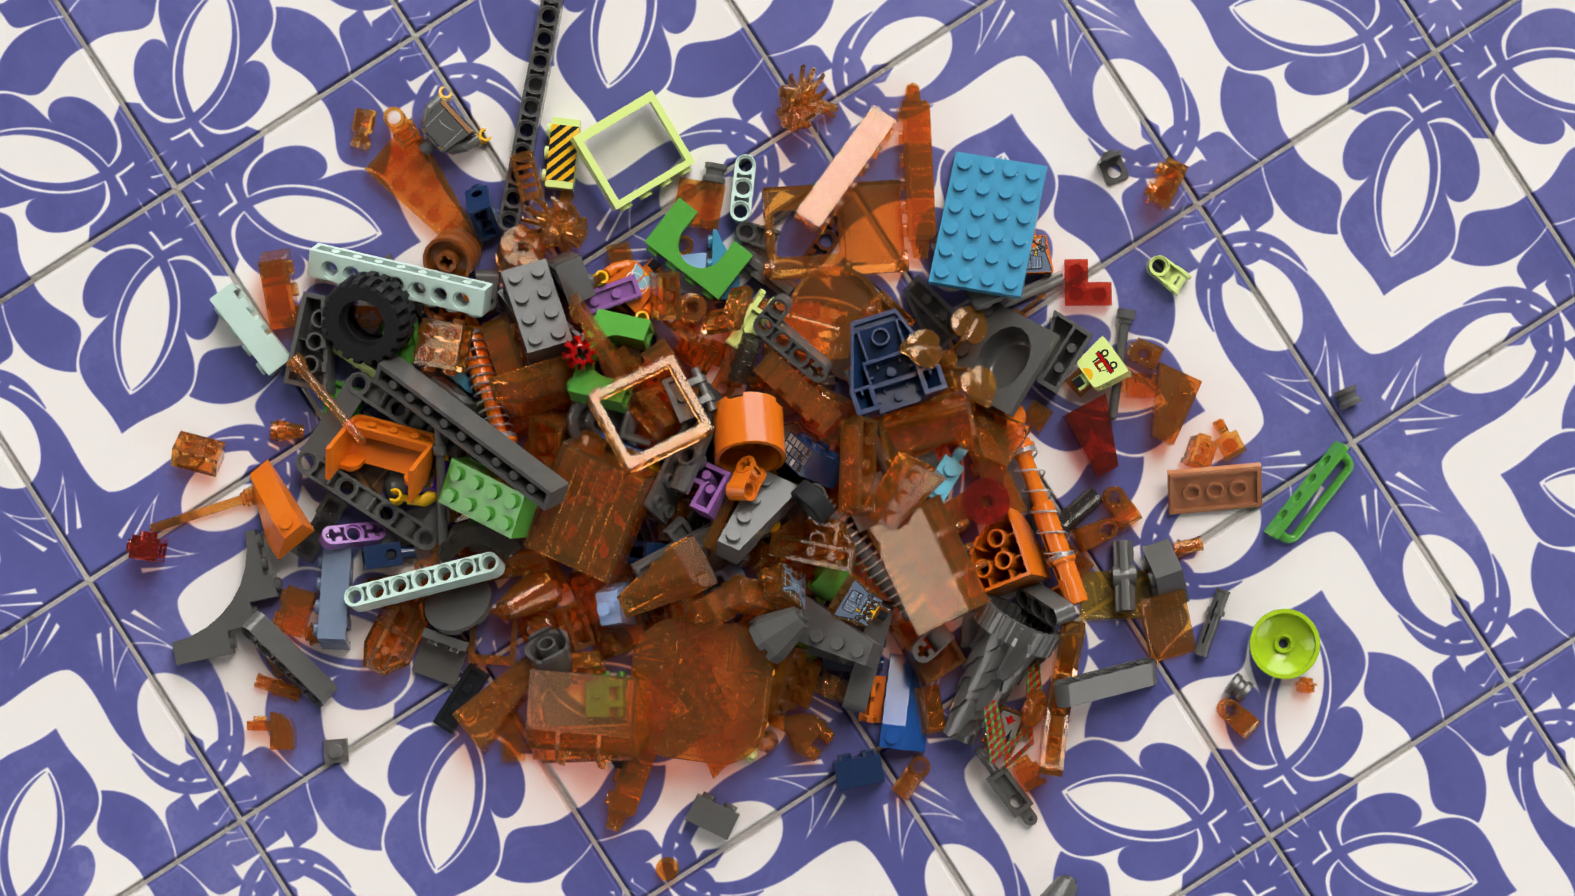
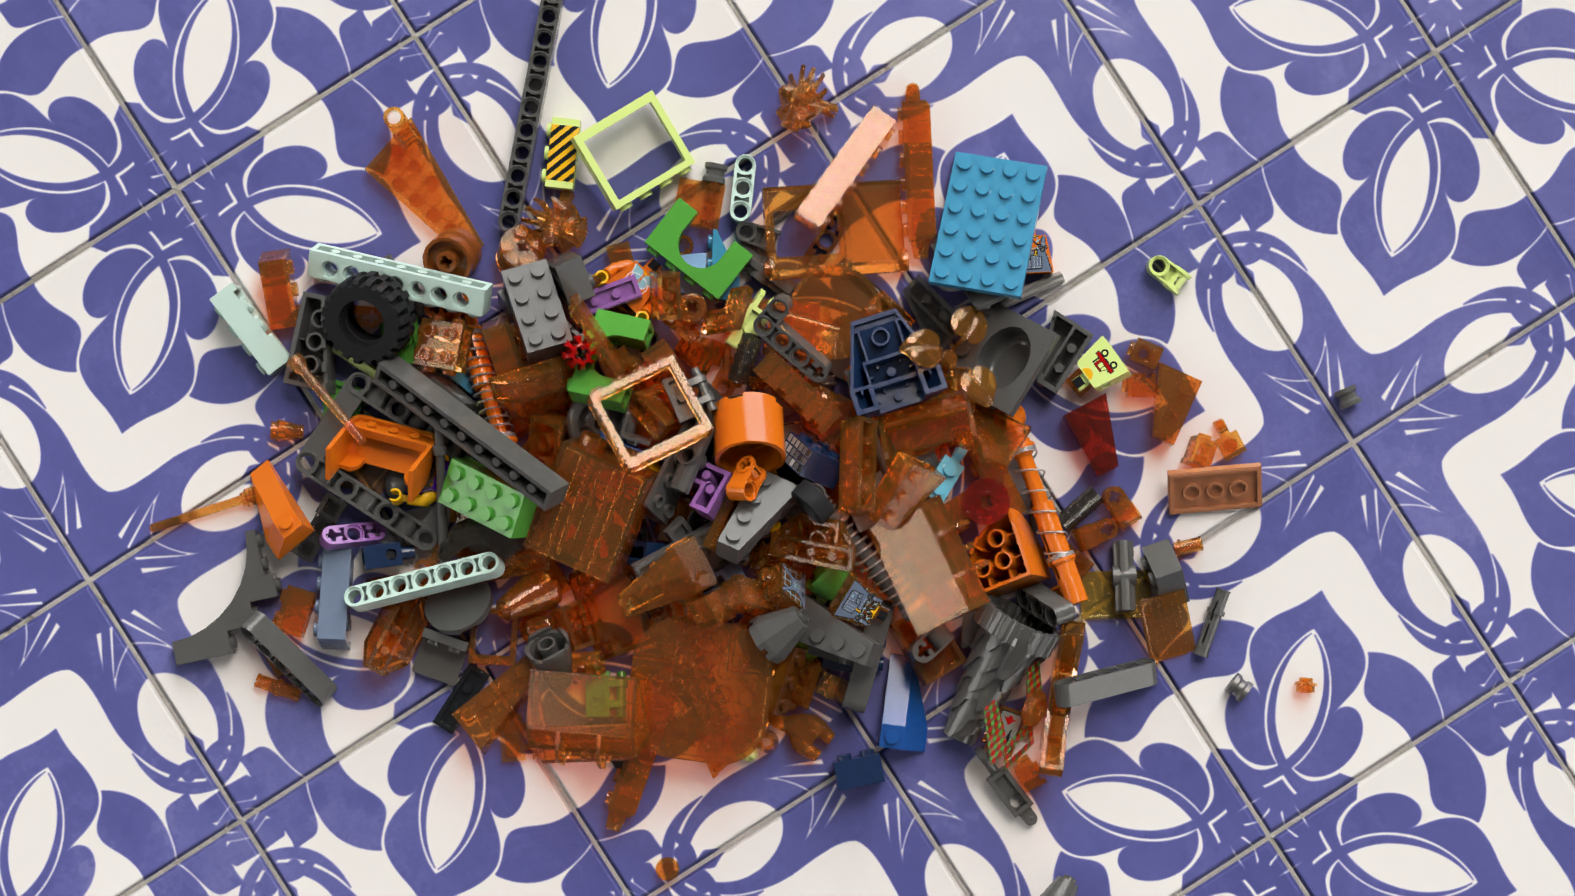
clear red brick [126,531,168,563] -> none
clear orange brick [171,431,226,477] -> none
clear orange brick [247,711,297,750] -> none
clear orange plate [304,623,319,646] -> none
flat silver plate [323,738,349,764] -> none
clear orange plate [351,108,377,151] -> none
dark grey torso [418,86,492,156] -> none
dark blue torso [465,184,502,242] -> none
dark grey piece [475,269,500,315] -> none
clear orange slope [509,150,544,202] -> none
light blue torso [596,581,637,628] -> none
dark grey brick [685,791,740,840] -> none
orange hinge [858,675,886,723] -> none
clear orange piece [891,754,930,800] -> none
clear orange plate [914,684,946,735] -> none
clear orange piece [1012,293,1046,317] -> none
clear orange tile [1025,399,1053,432] -> none
clear red plate [1064,259,1112,306] -> none
dark grey bracket [1098,149,1129,186] -> none
dark grey piece [1108,308,1136,420] -> none
clear orange brick [1144,157,1189,212] -> none
clear orange piece [1216,698,1262,740] -> none
lime dish [1249,609,1320,679] -> none
bright green piece [1264,441,1354,543] -> none

